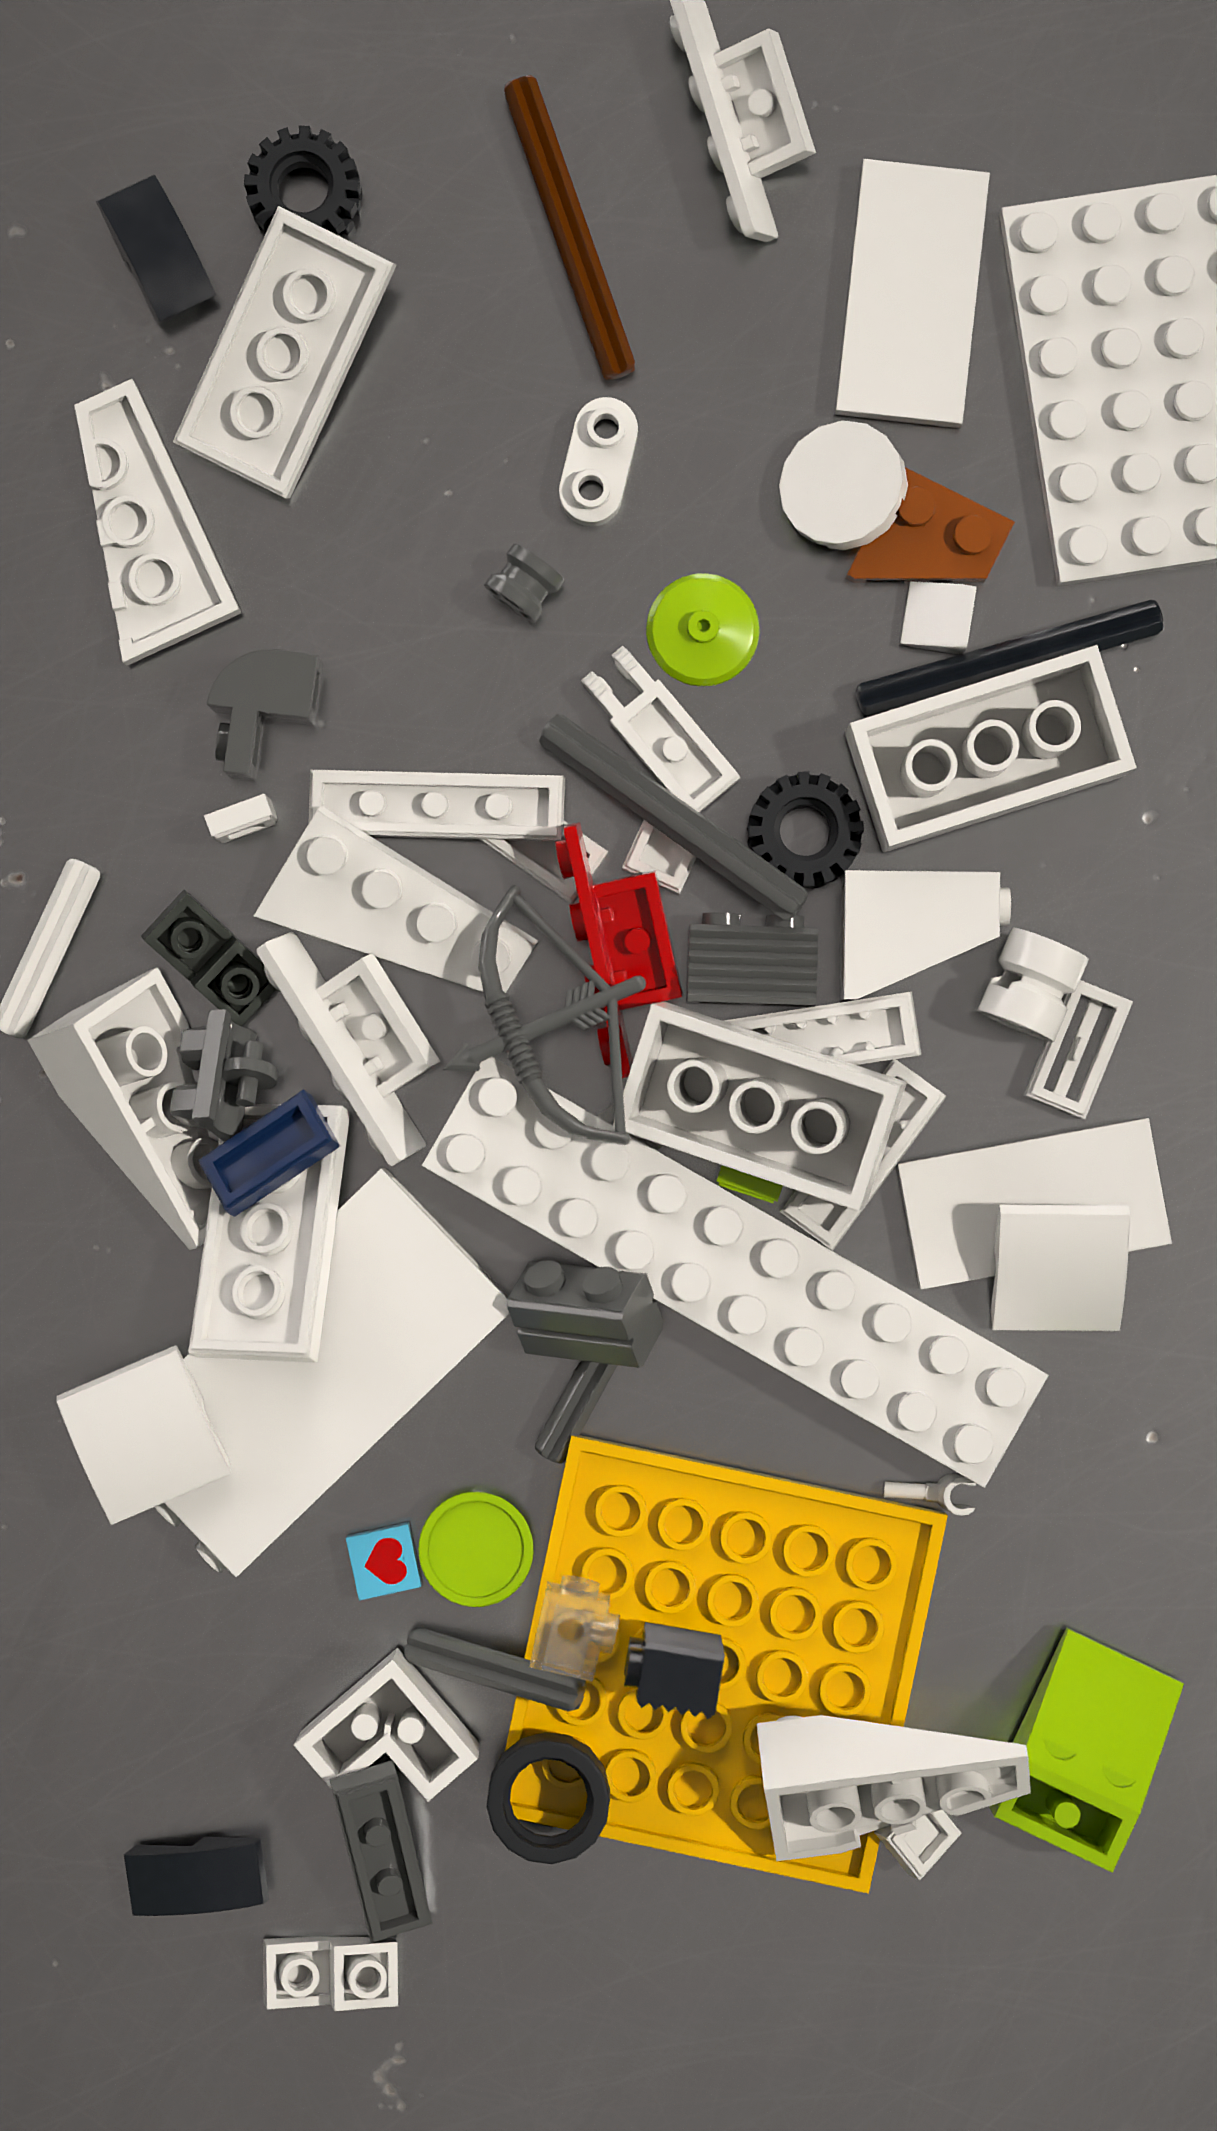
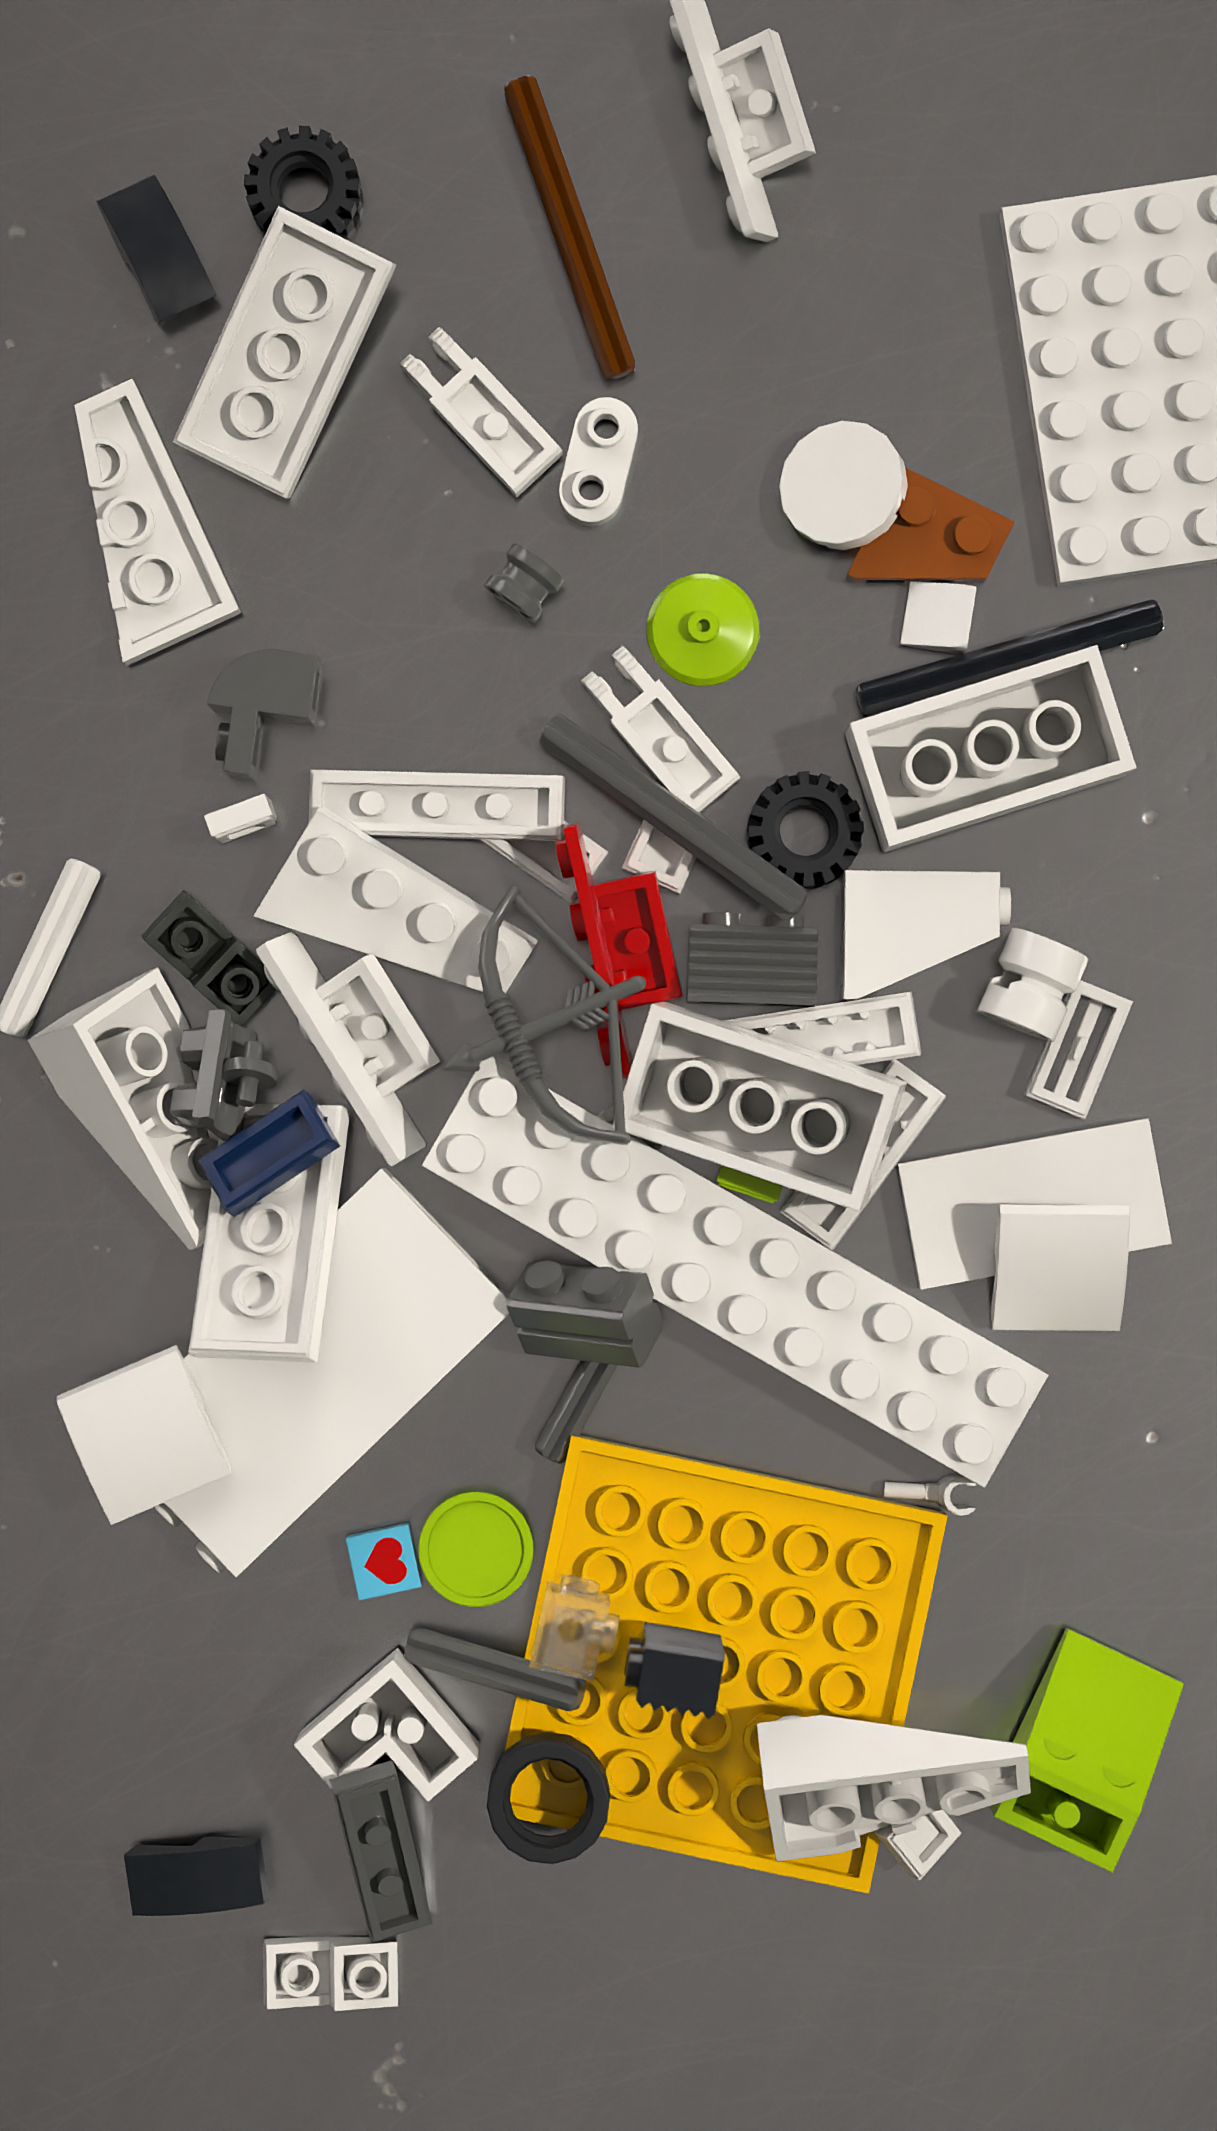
white tile [835,159,990,428] -> none
none -> white hinge [399,327,563,498]

